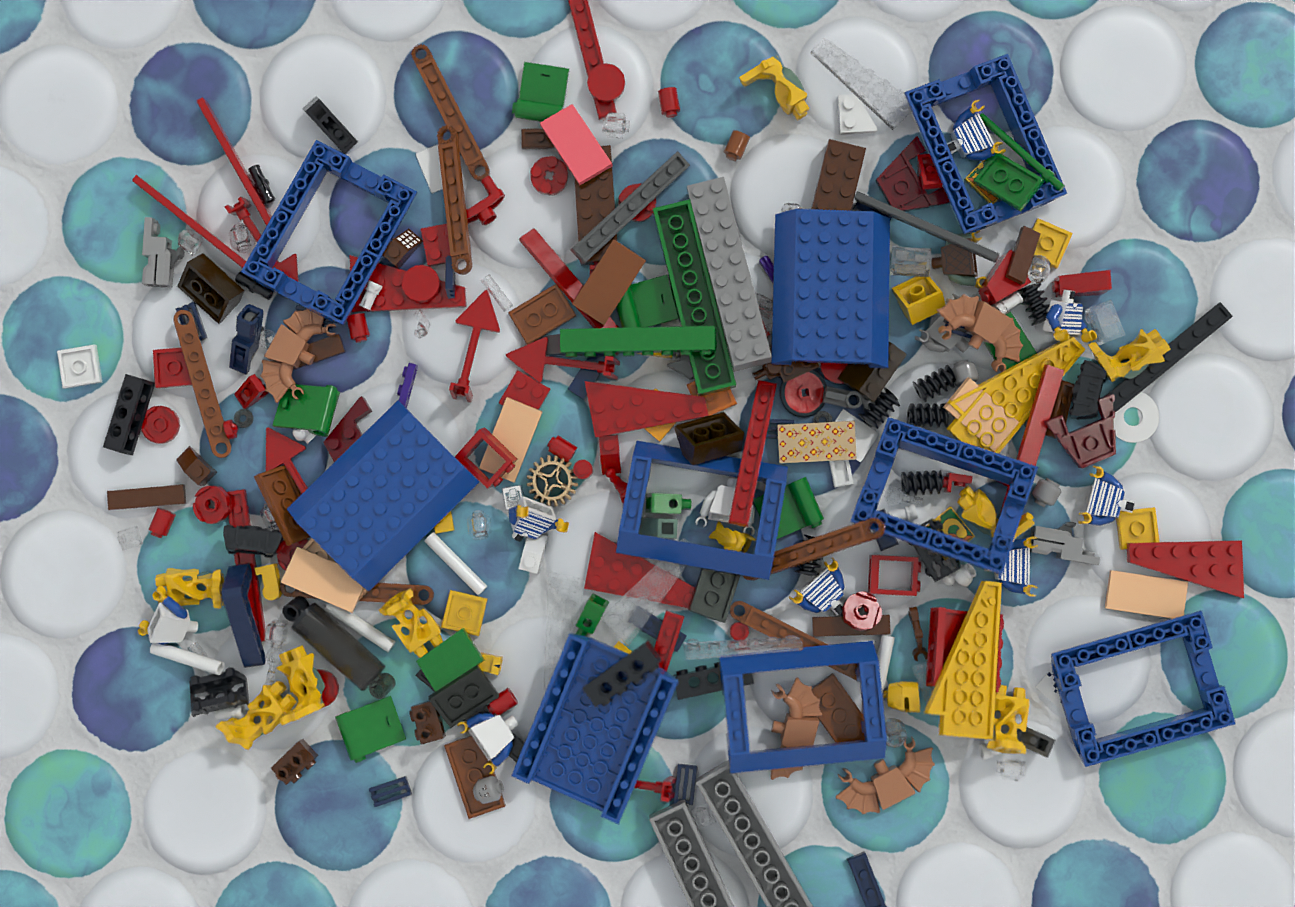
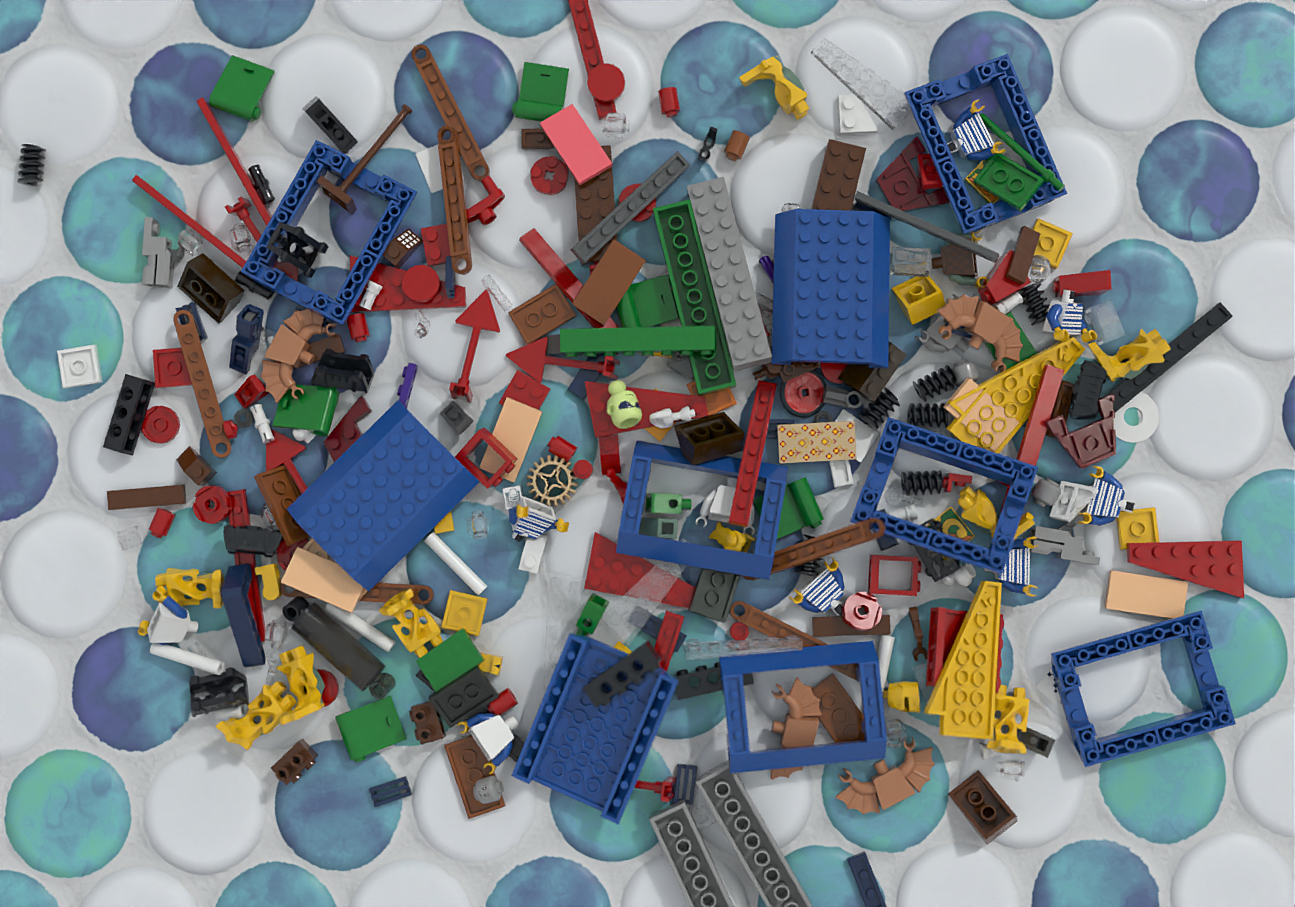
none -> black piece [17,144,46,186]
none -> green door [209,55,275,122]
none -> white pin [250,404,275,444]
none -> black piece [266,223,329,278]
none -> black piece [311,349,374,393]
none -> reddish brown tile [317,104,413,215]
none -> dark grey slope [440,401,473,435]
none -> yellowish green piece [607,380,642,429]
none -> white piece [650,406,695,428]
none -> black cap [698,127,718,163]
none -> reddish brown slope [948,770,1018,845]
none -> white wing [1050,481,1099,522]

